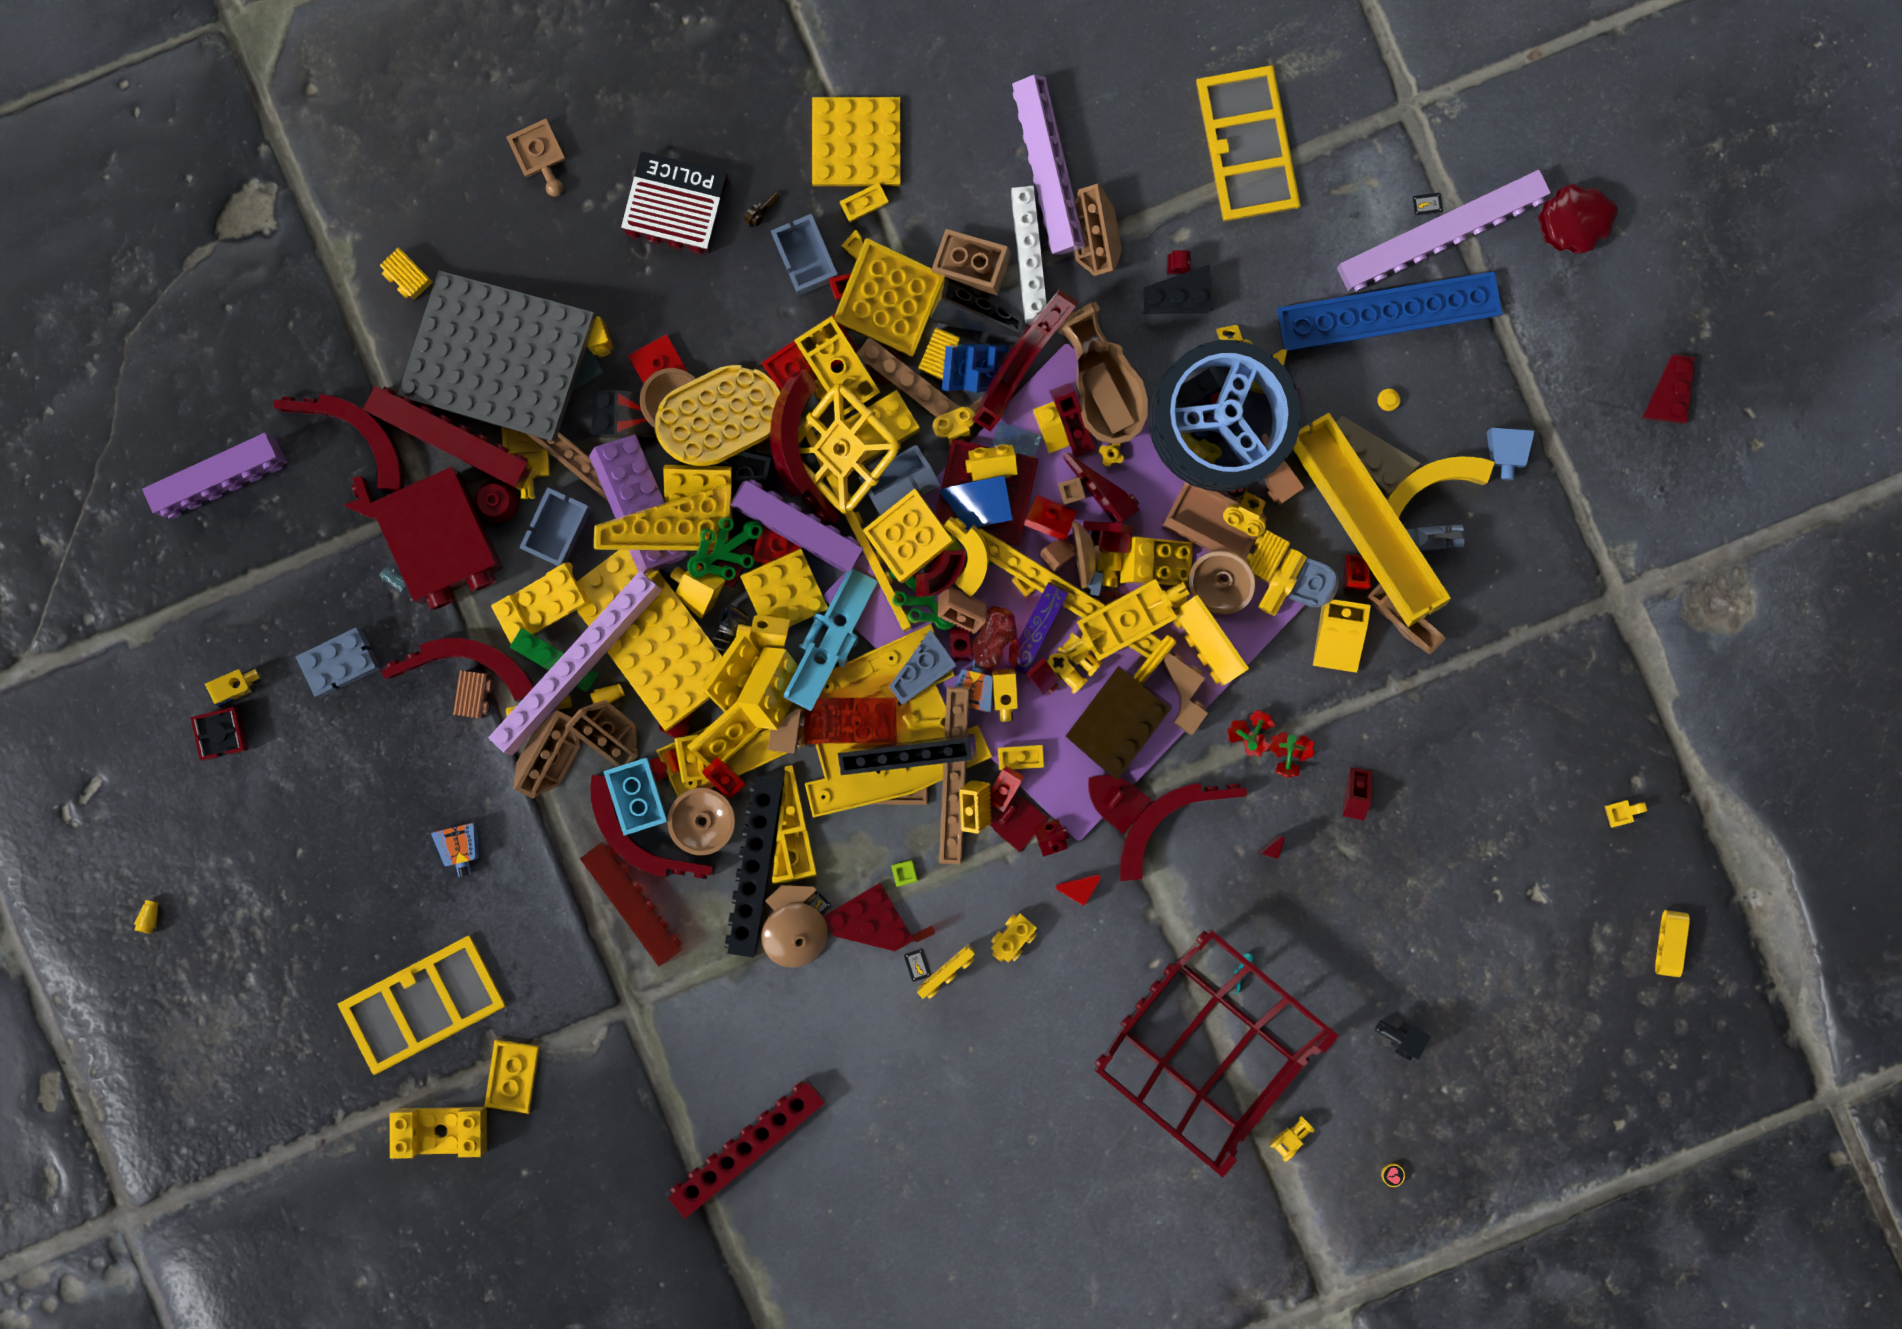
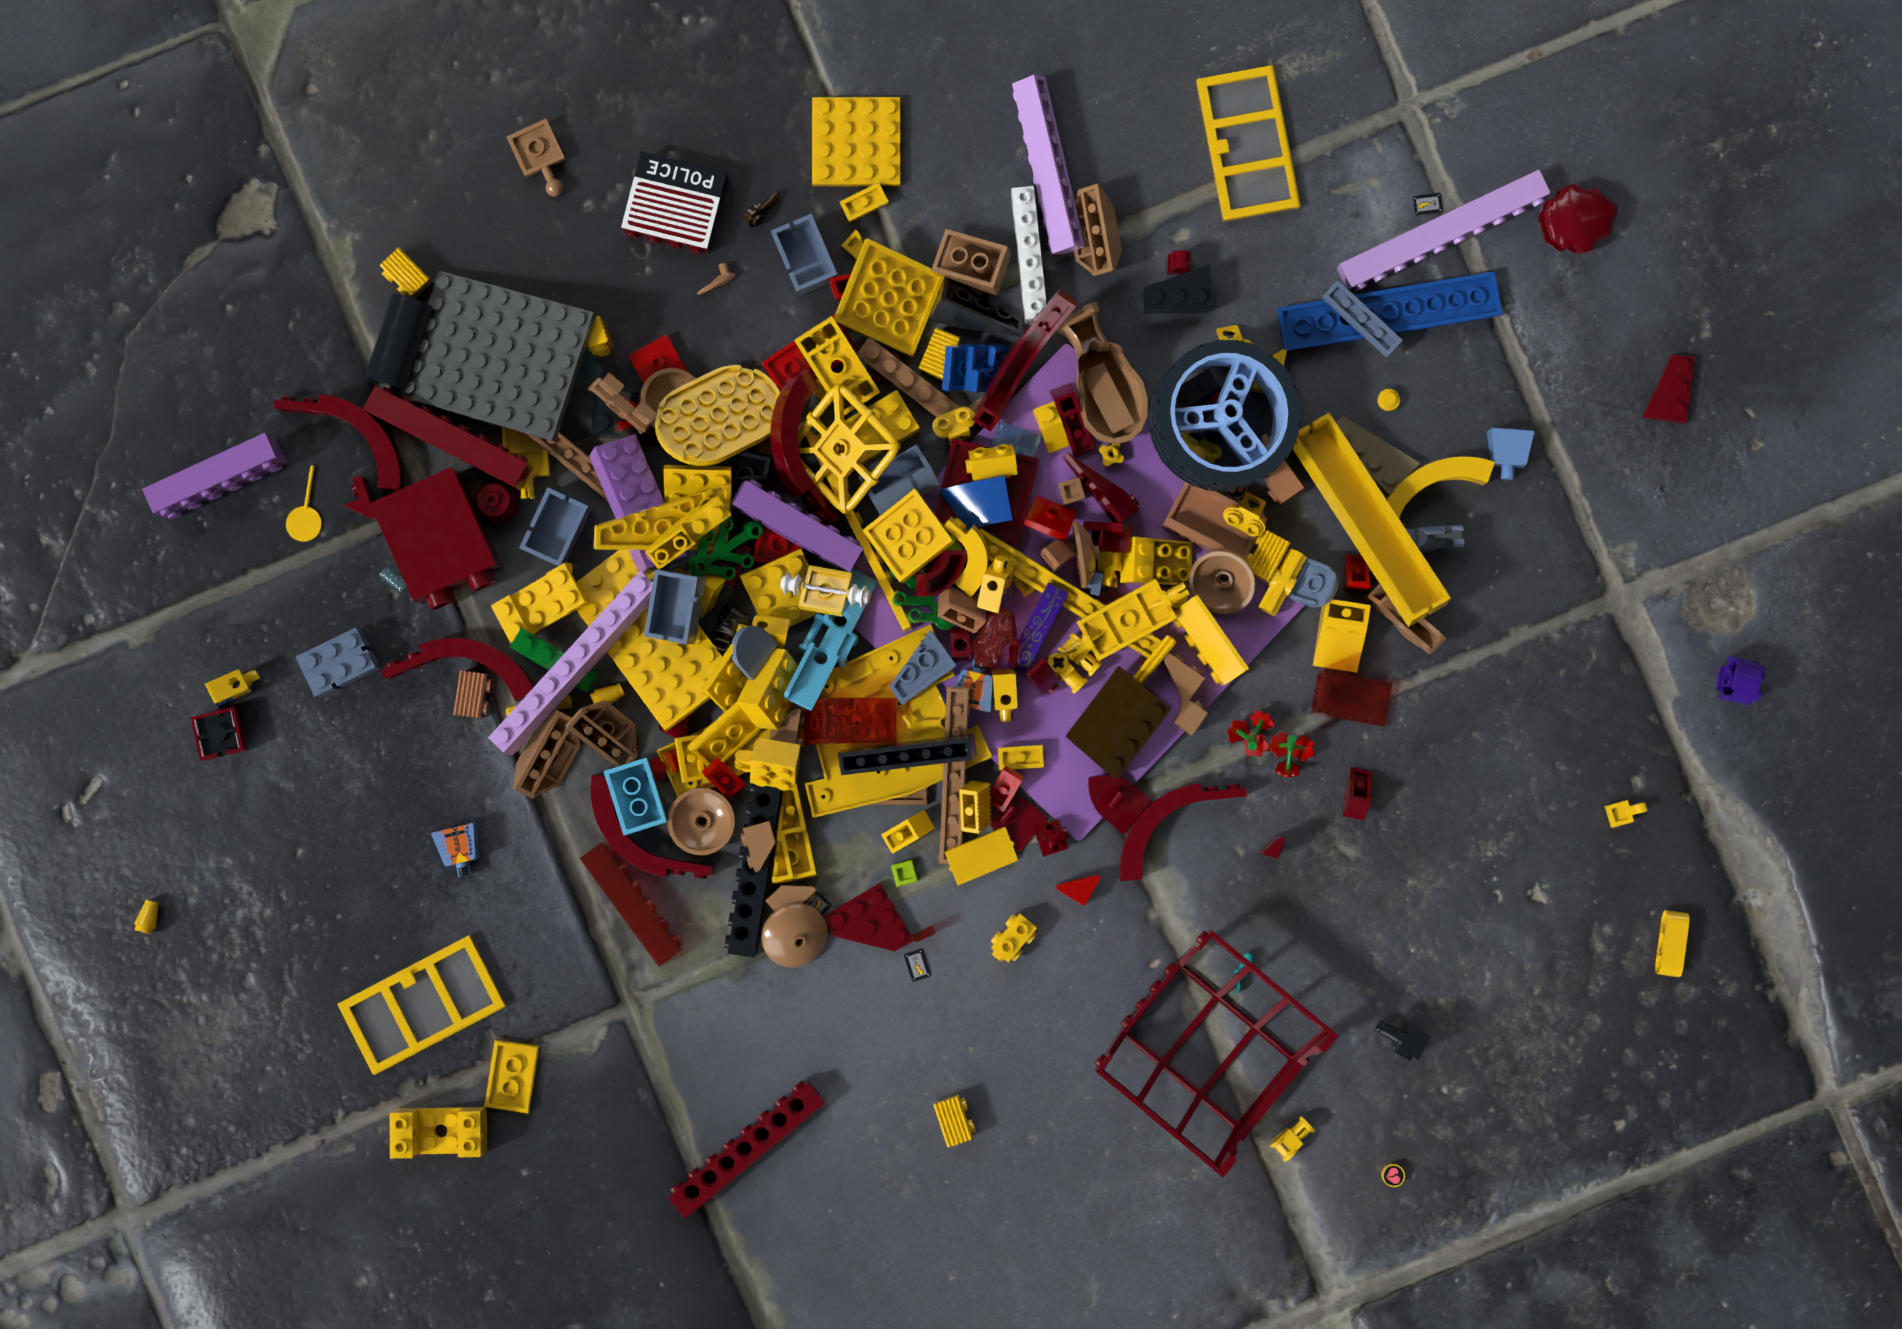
yellow plate [917,944,975,999] -> none
none -> yellow piece [286,465,322,542]
none -> black brick [364,293,433,390]
none -> medium nougat piece [588,373,657,434]
none -> sand blue piece [644,569,706,645]
none -> yellow slope [645,495,732,570]
none -> medium nougat bar [697,263,735,295]
none -> sand blue tile [732,625,778,680]
none -> yellow hinge [735,738,800,791]
none -> medium nougat slope [741,821,777,872]
none -> yellow plate [780,565,870,616]
none -> yellow slope [881,810,935,854]
none -> yellow brick [933,1094,976,1147]
none -> yellow piece [944,826,1018,885]
none -> yellow torso [977,555,1014,613]
none -> clear red bracket [1311,668,1392,727]
none -> sand blue plate [1321,280,1403,358]
none -> dark purple brick [1716,656,1766,705]

